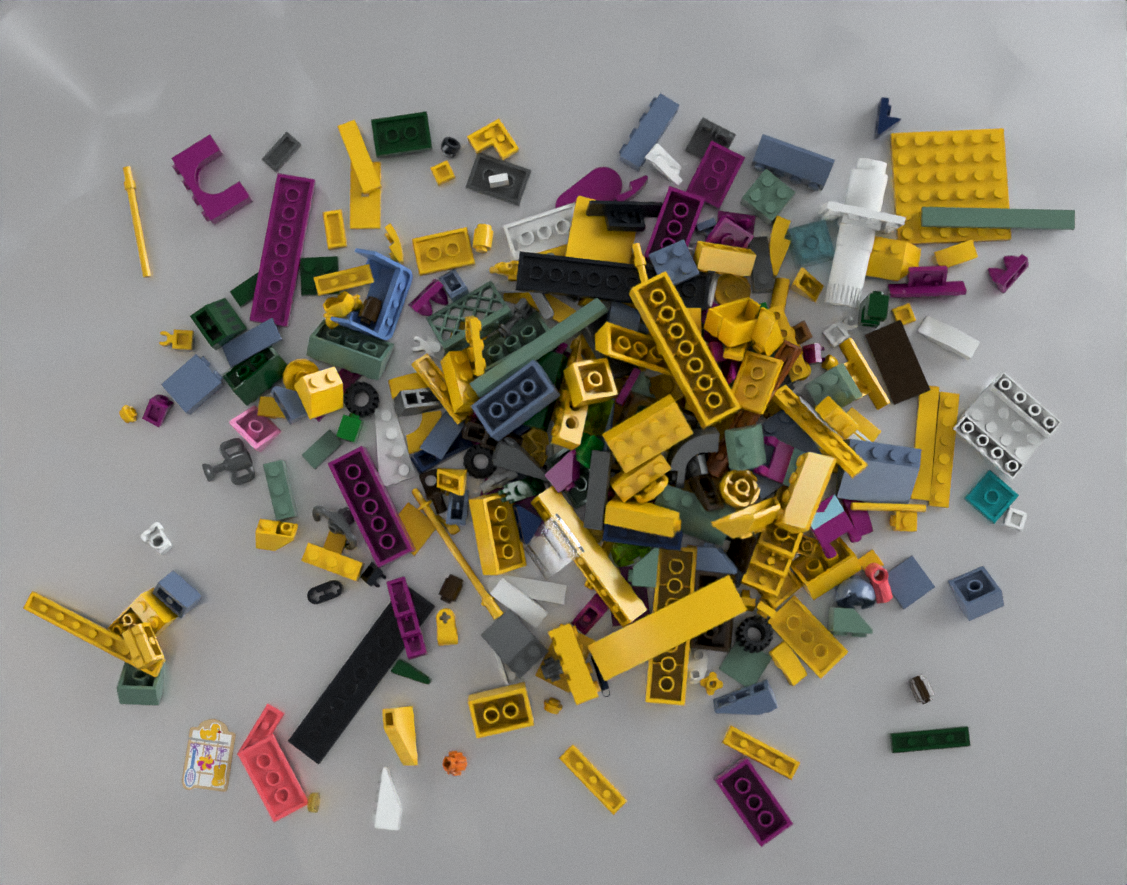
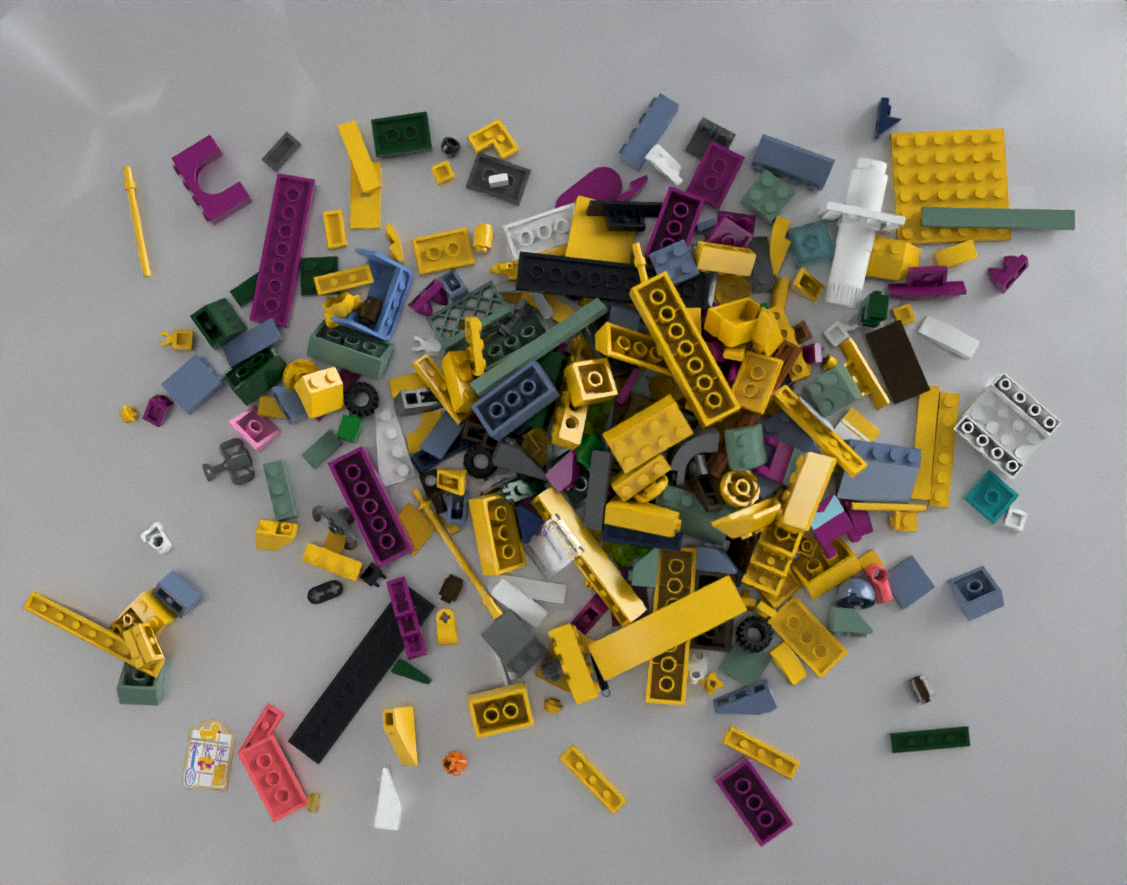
yellow brick [815,396,859,440] -> none

